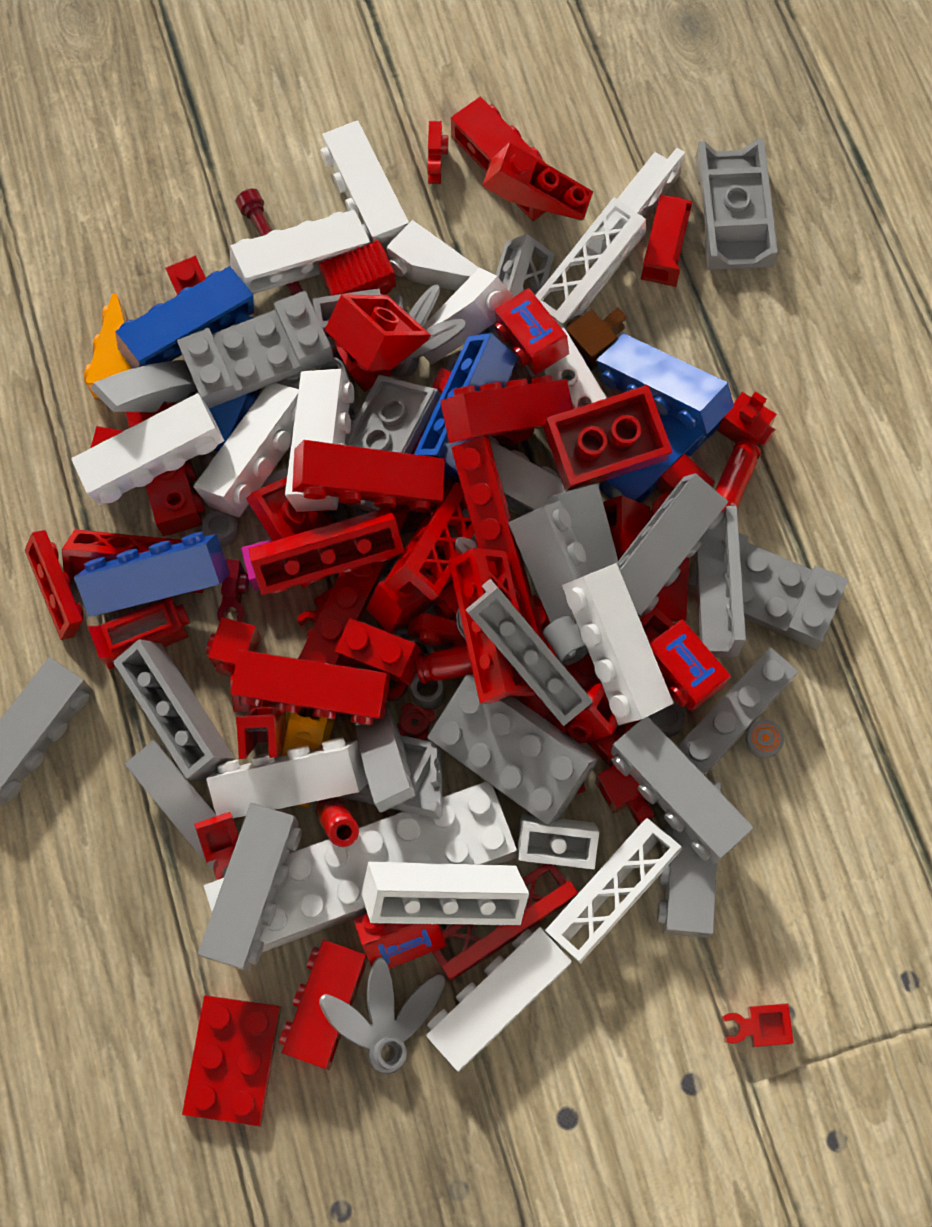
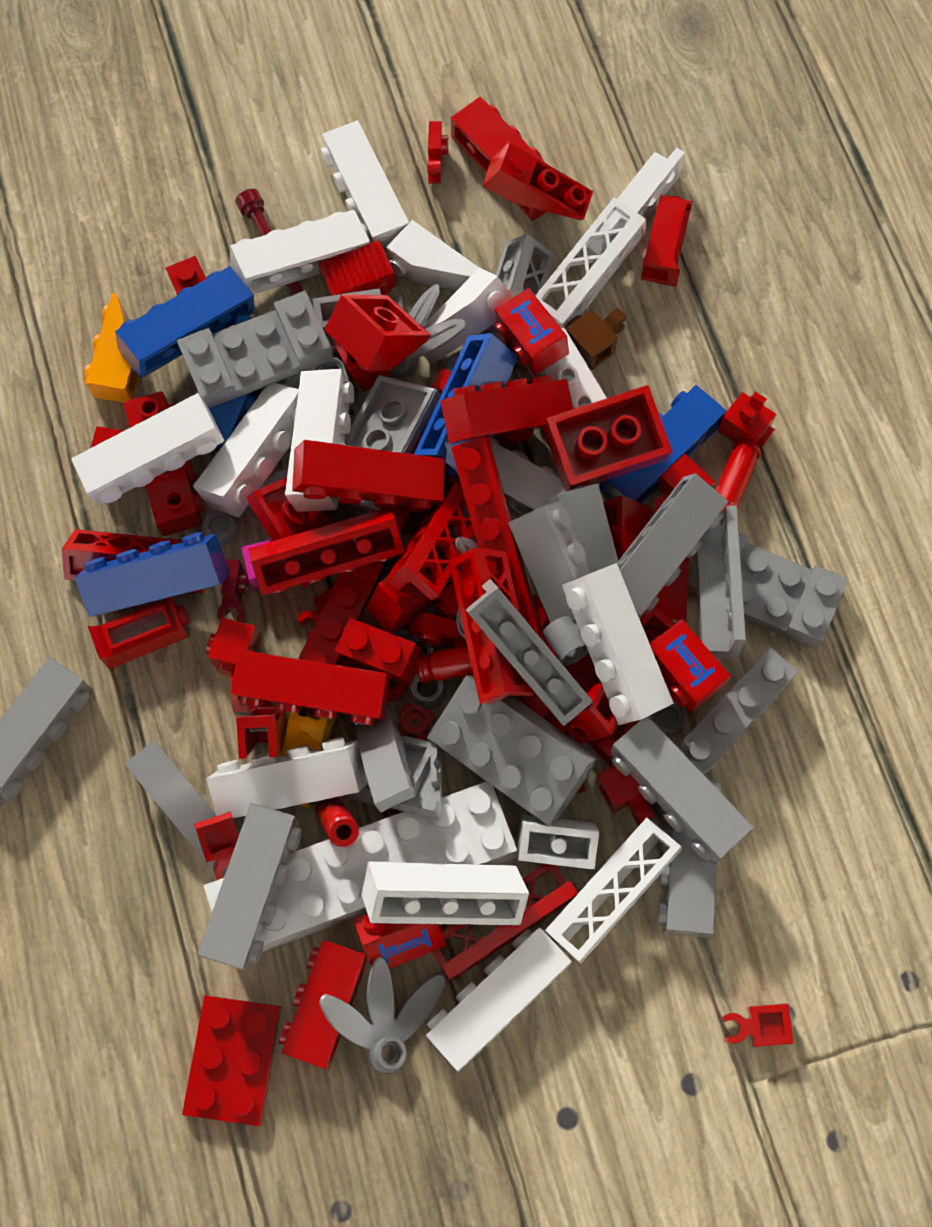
red plate [24,530,83,640] -> none
light grey slope [91,360,198,412] -> none
light grey brick [113,639,235,780] -> none
brick [597,333,734,434] -> none
light grey piece [695,139,778,270] -> none
light grey tile [745,720,784,758] -> none

